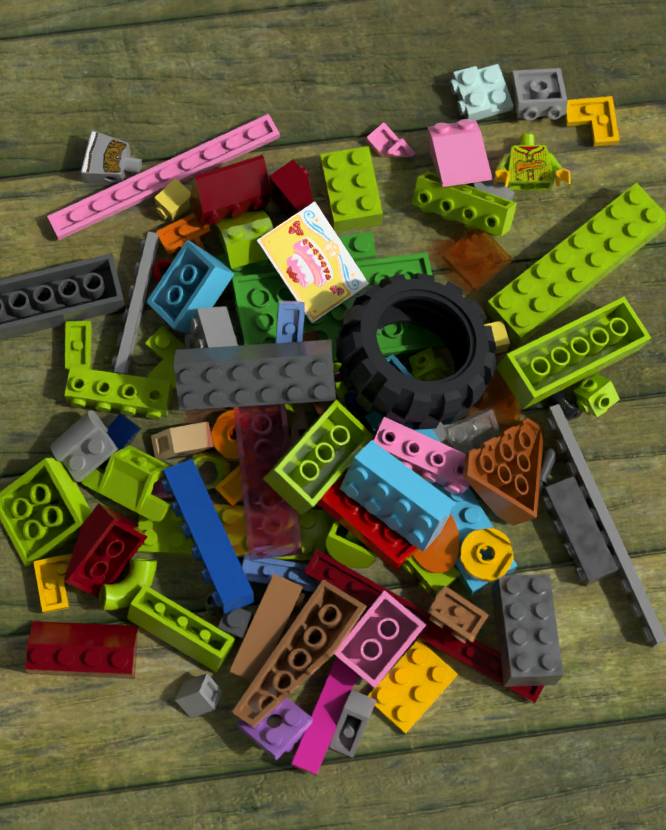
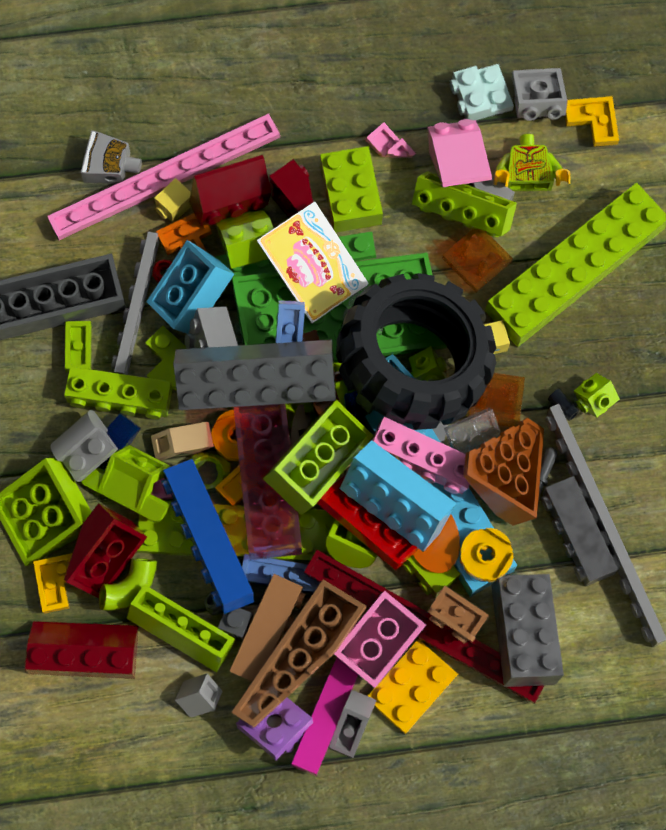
lime brick [496,297,651,409] -> none

